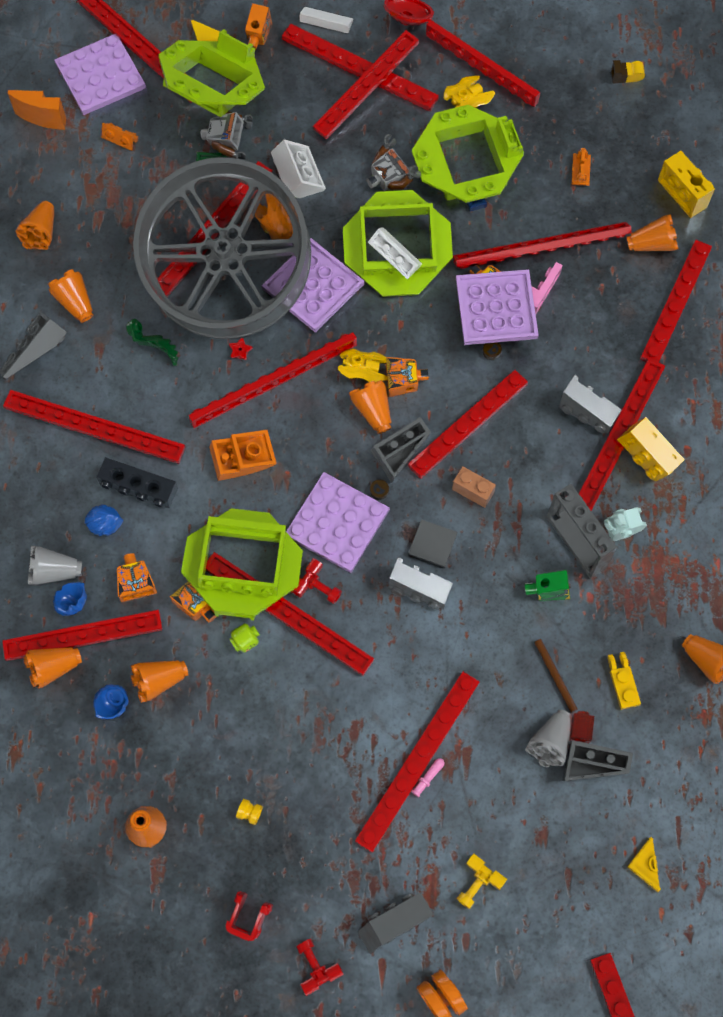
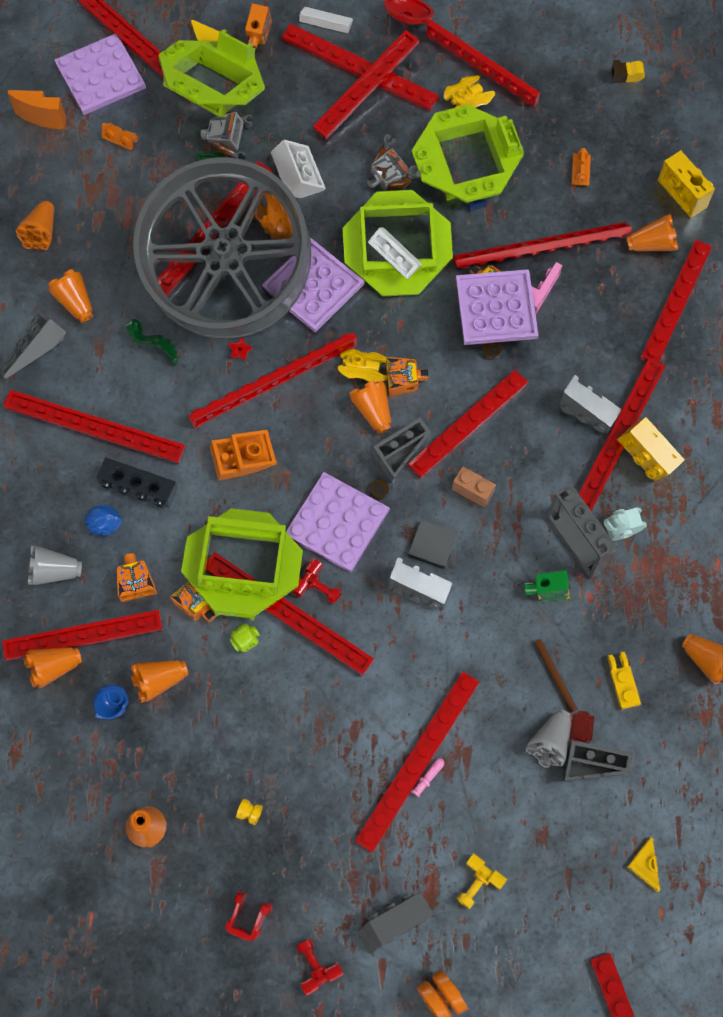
blue hair [53,582,87,616] -> none

